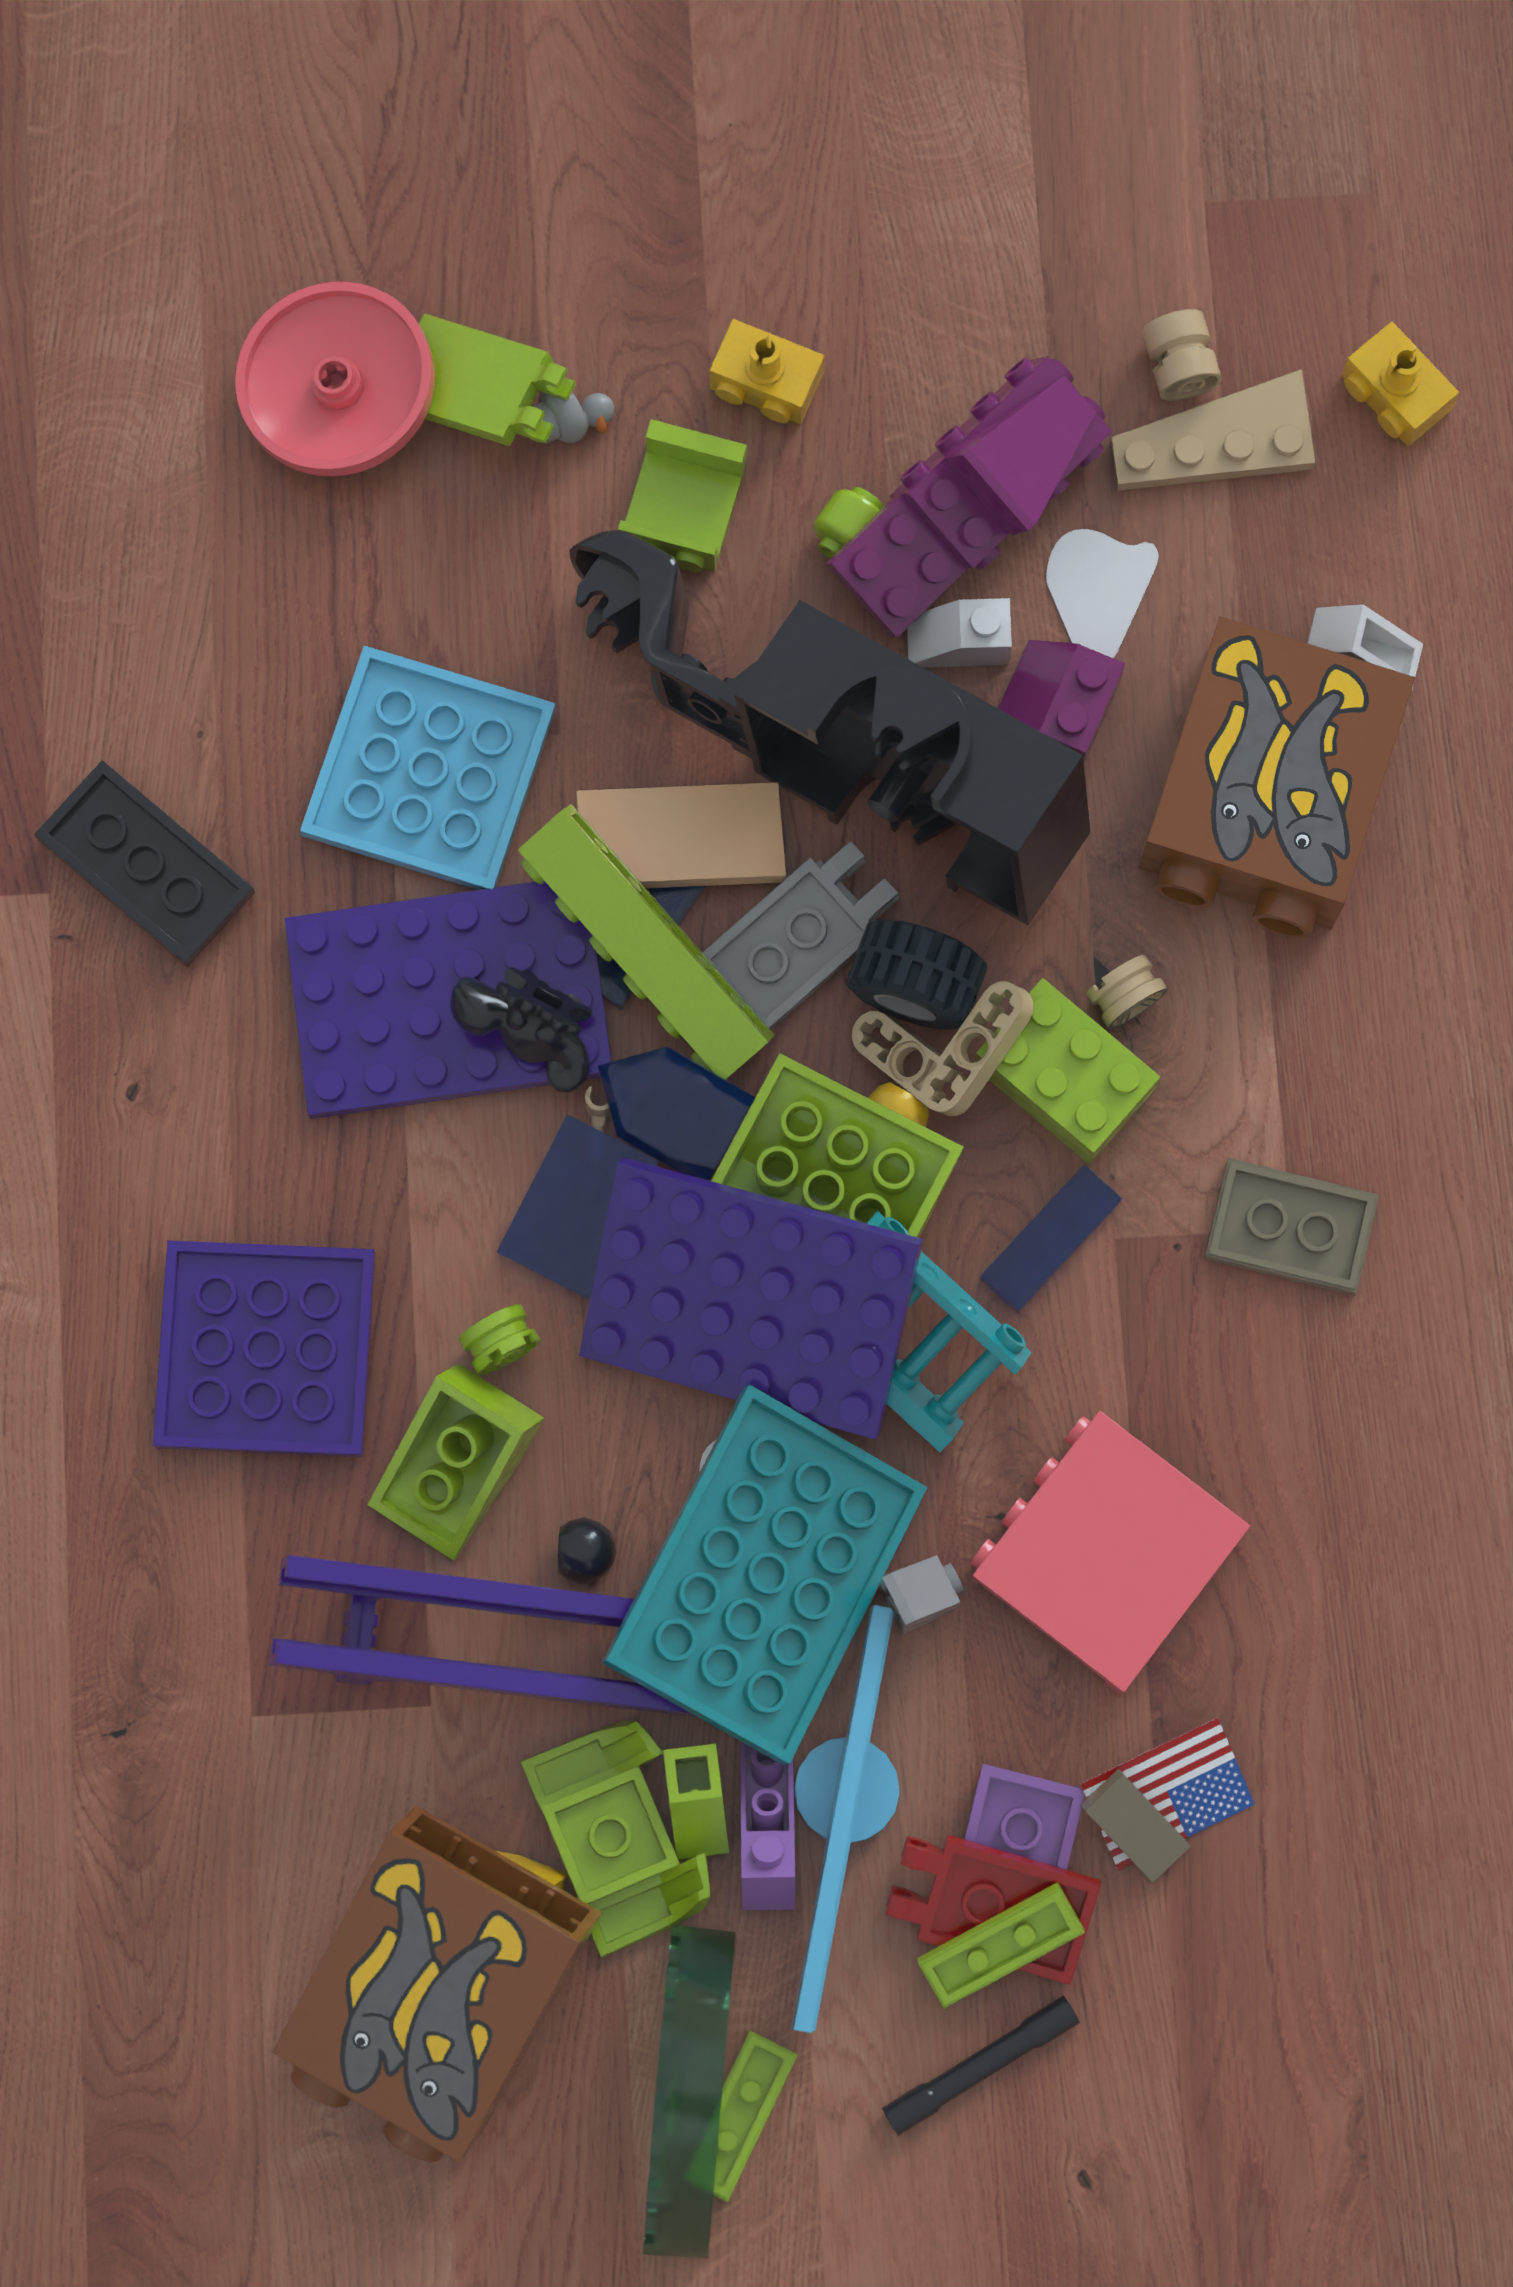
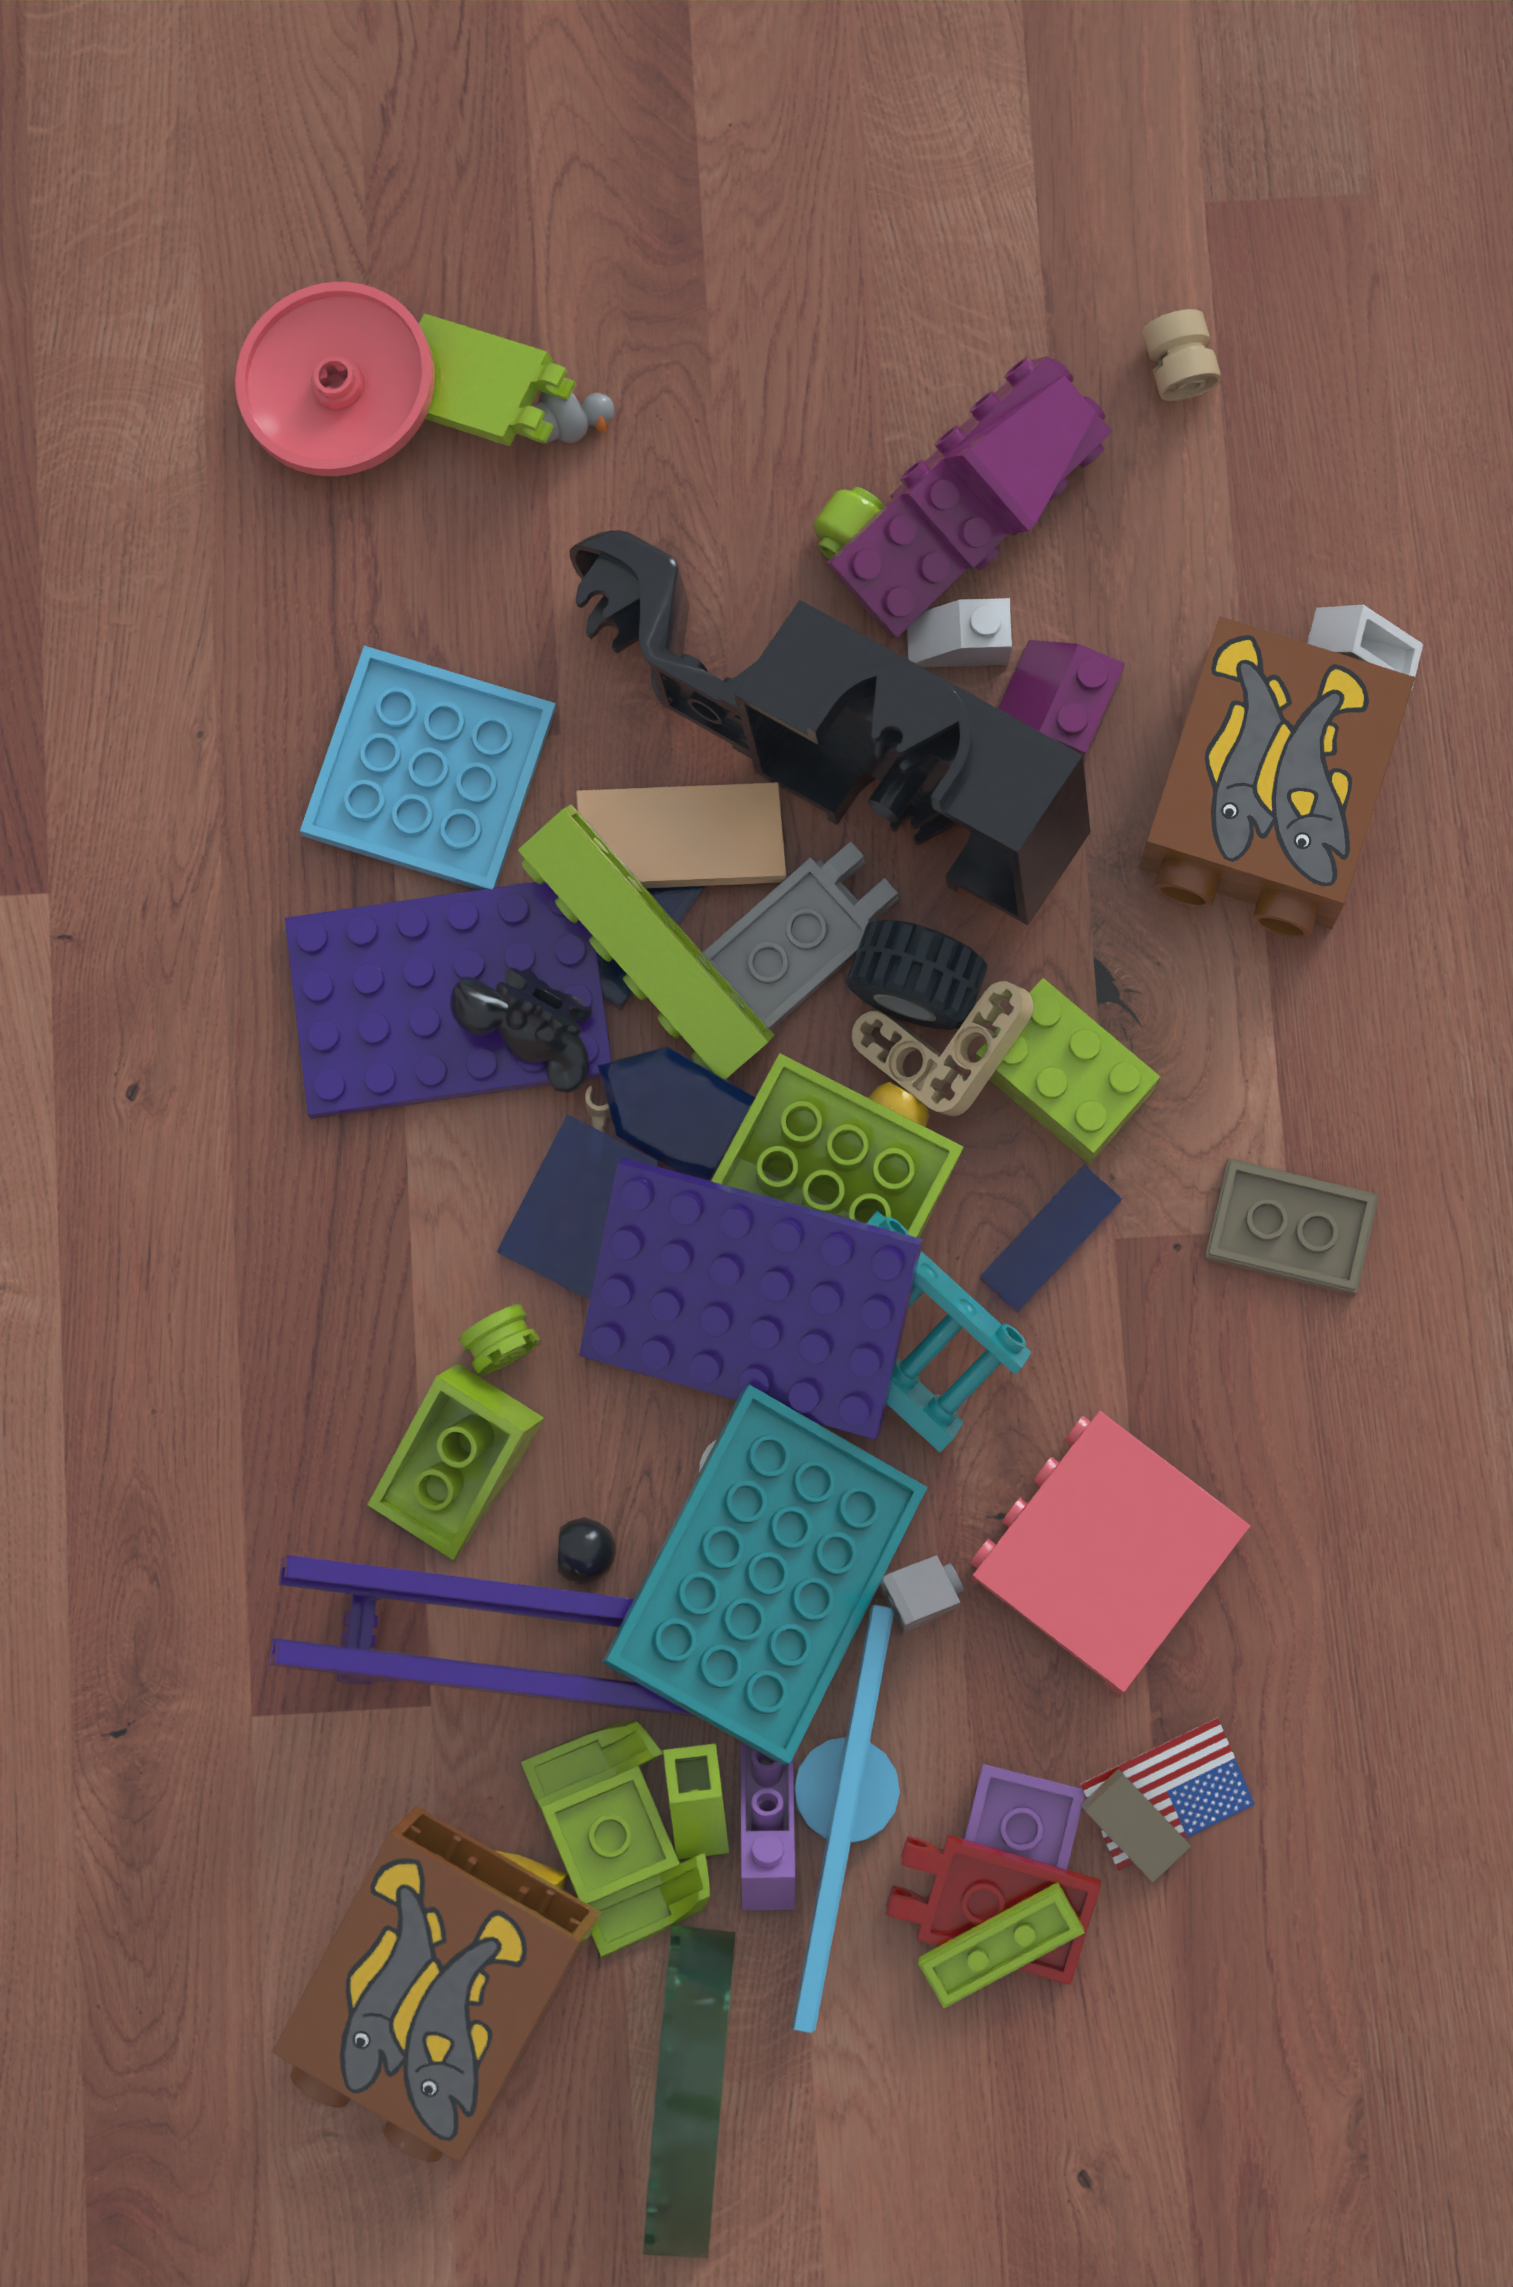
black plate [34,760,255,967] -> none
dark purple plate [153,1240,376,1457] -> none
lime panel [618,419,747,572] -> none
lime tile [680,2031,798,2202] -> none
yellow brick [709,319,825,425] -> none
black piece [882,1995,1080,2136] -> none
white sticker [1046,529,1159,658] -> none
tan wheel [1086,955,1168,1029] -> none
tan wing [1110,369,1316,491] -> none
yellow brick [1342,321,1459,447] -> none

